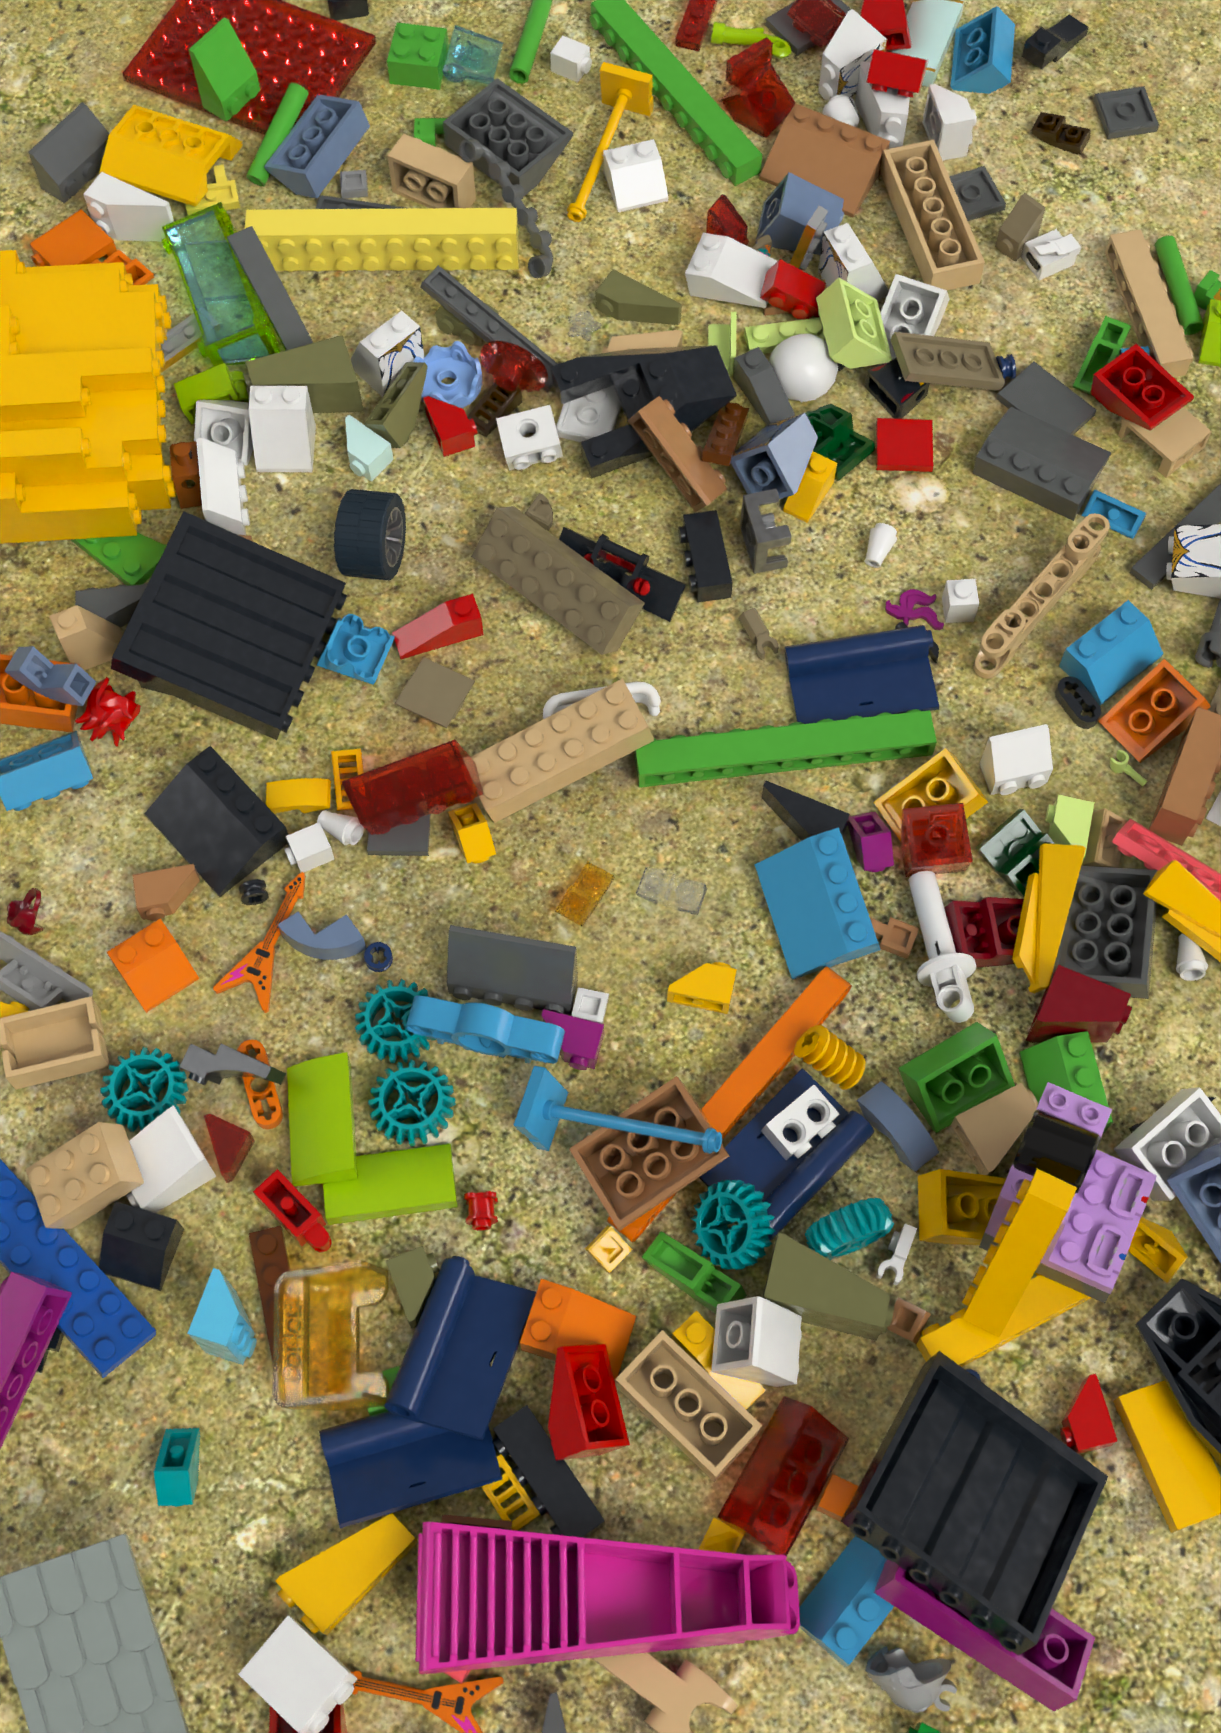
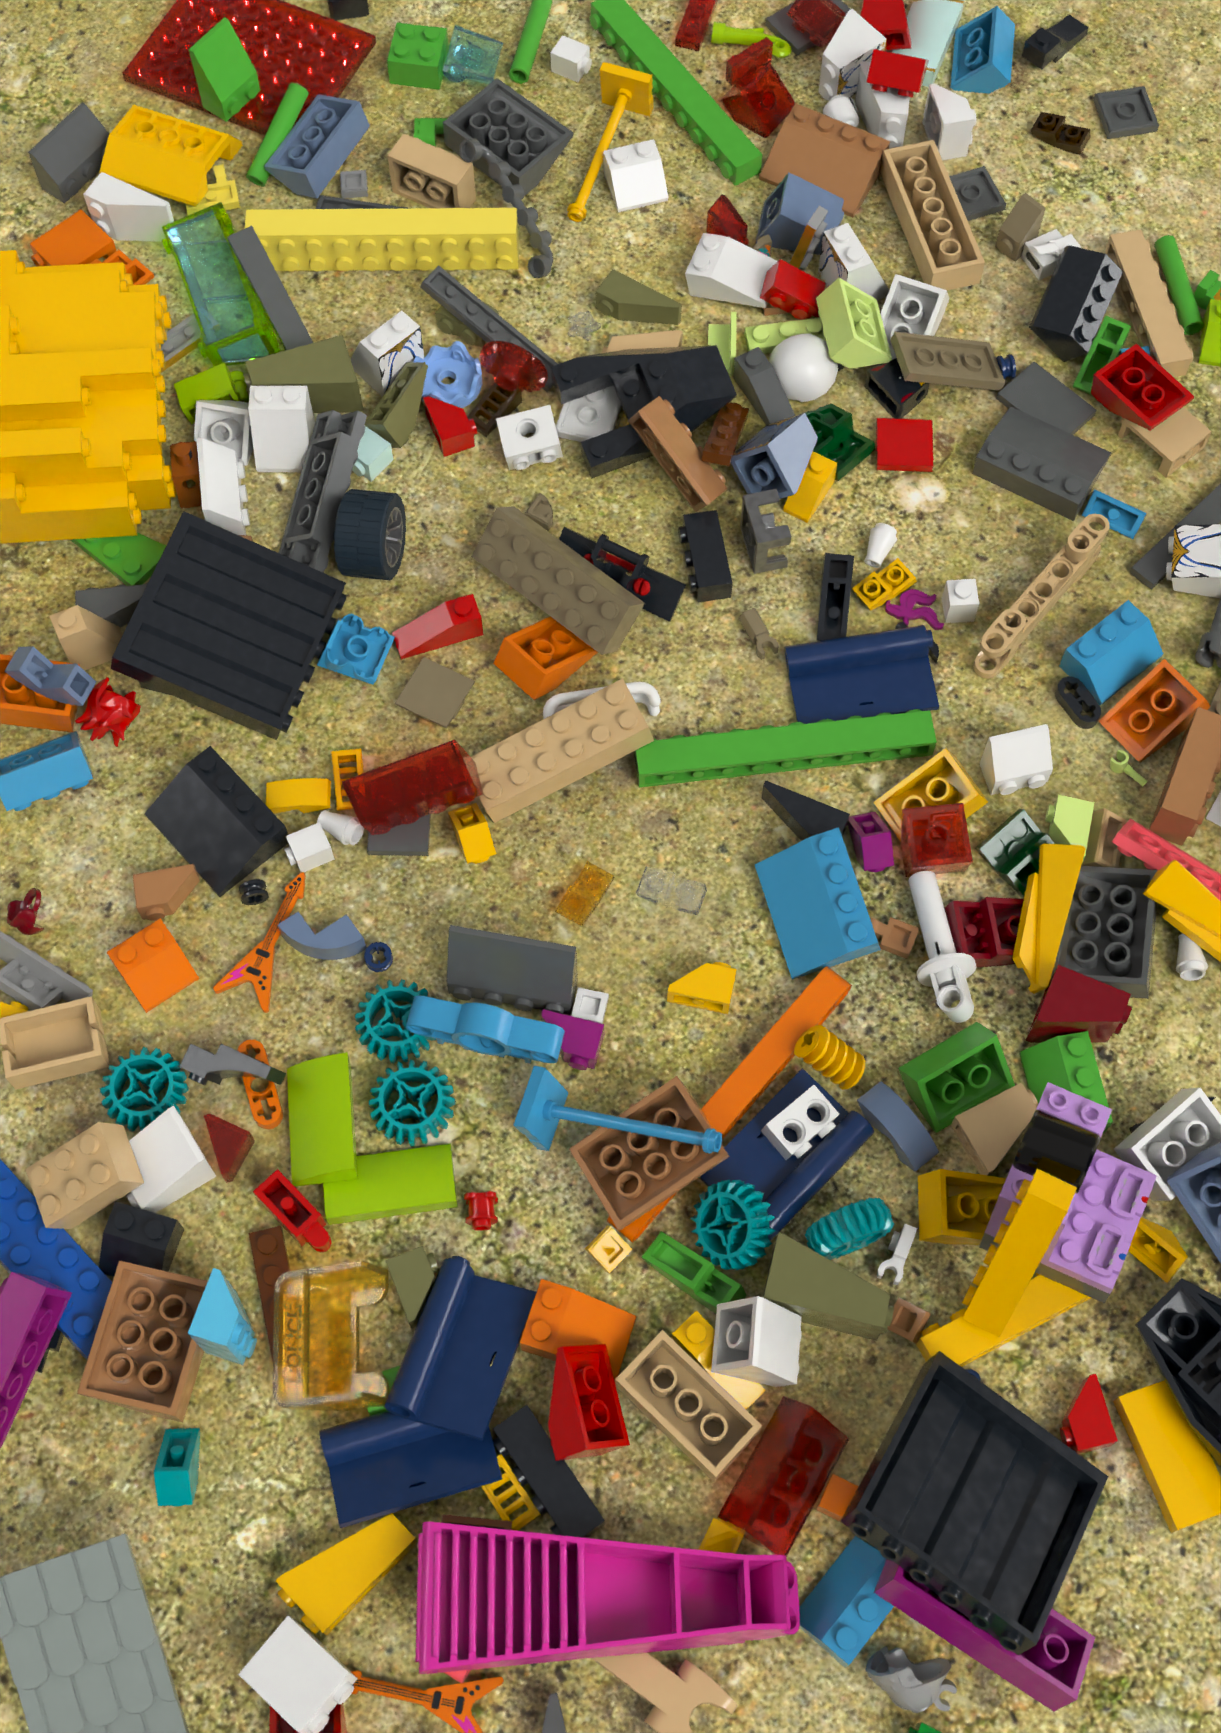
none -> medium nougat slope [77,1261,208,1423]
none -> dark grey slope [279,410,367,573]
none -> orange slope [493,616,598,700]
none -> black slope [816,553,854,641]
none -> yellow slope [852,558,917,611]
none -> black slope [1029,245,1123,362]

